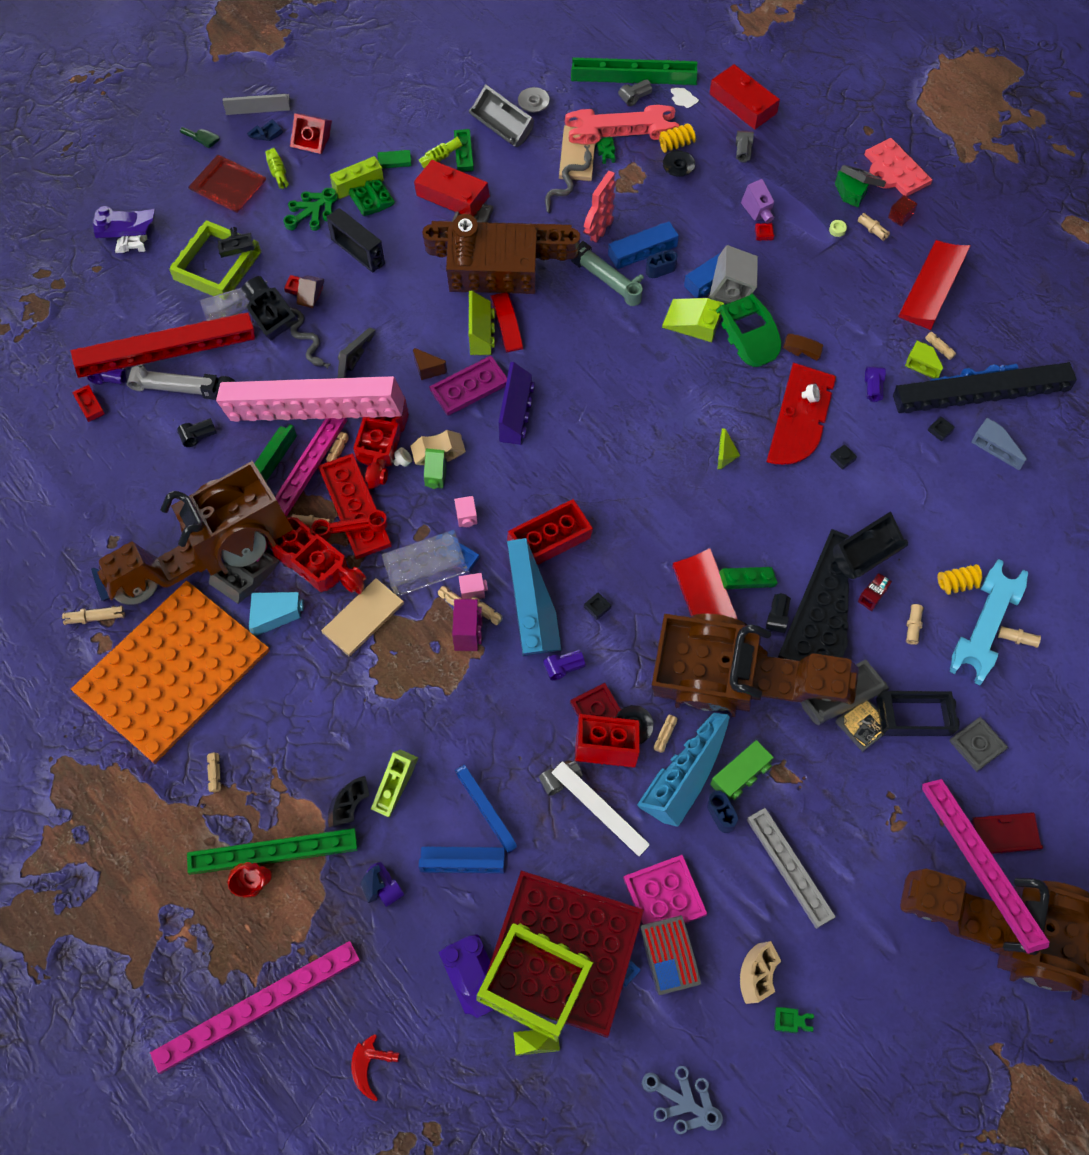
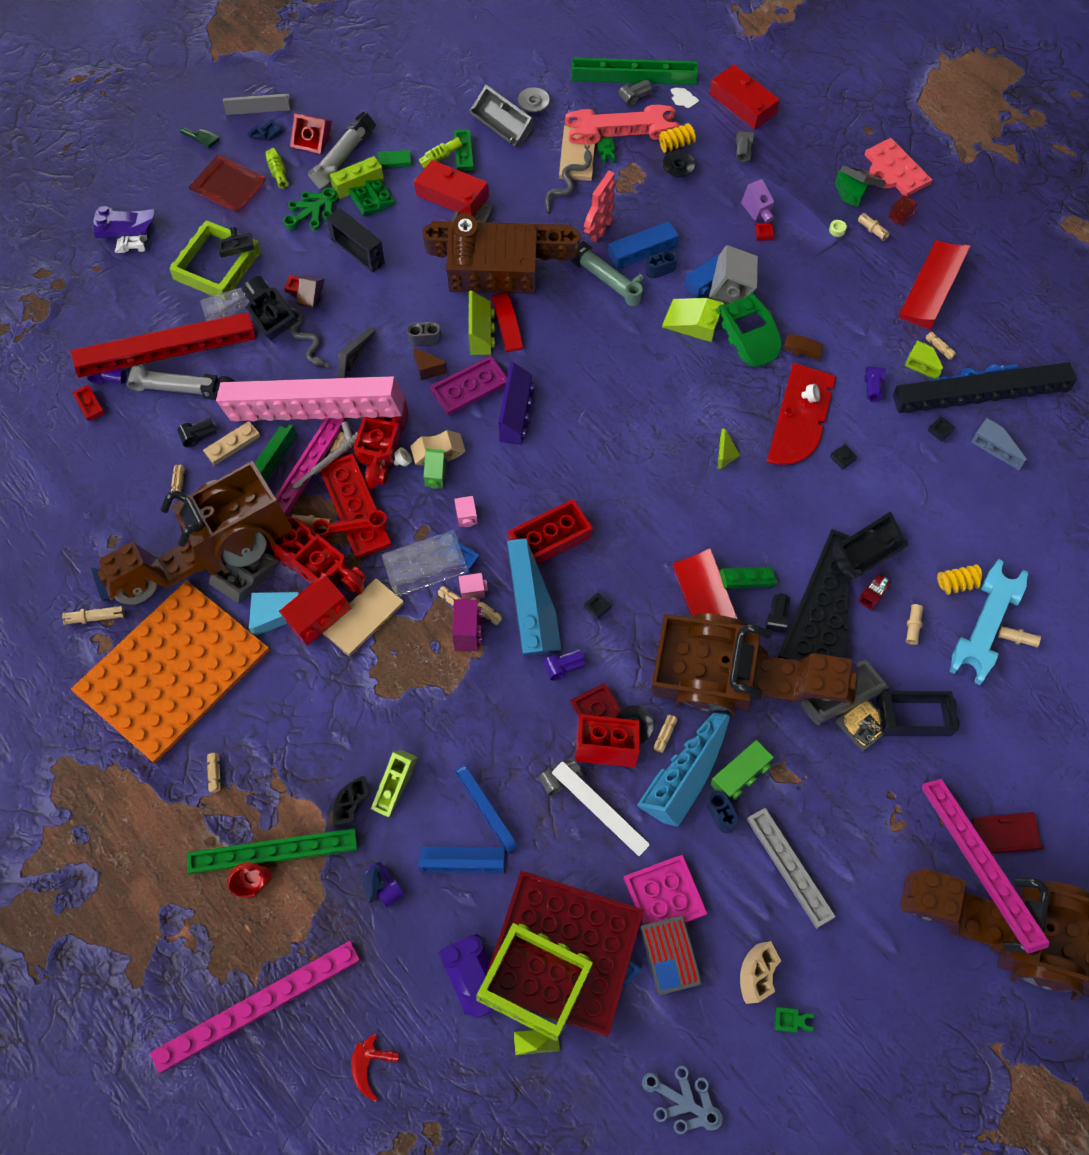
dark grey tile [949,716,1008,772] -> none
none -> tan axle [171,464,185,492]
none -> tan plate [203,421,260,466]
none -> red slope [279,574,352,646]
none -> light grey piece [292,421,358,490]
none -> light grey piece [308,111,376,189]
none -> flat silver beam [407,322,441,346]

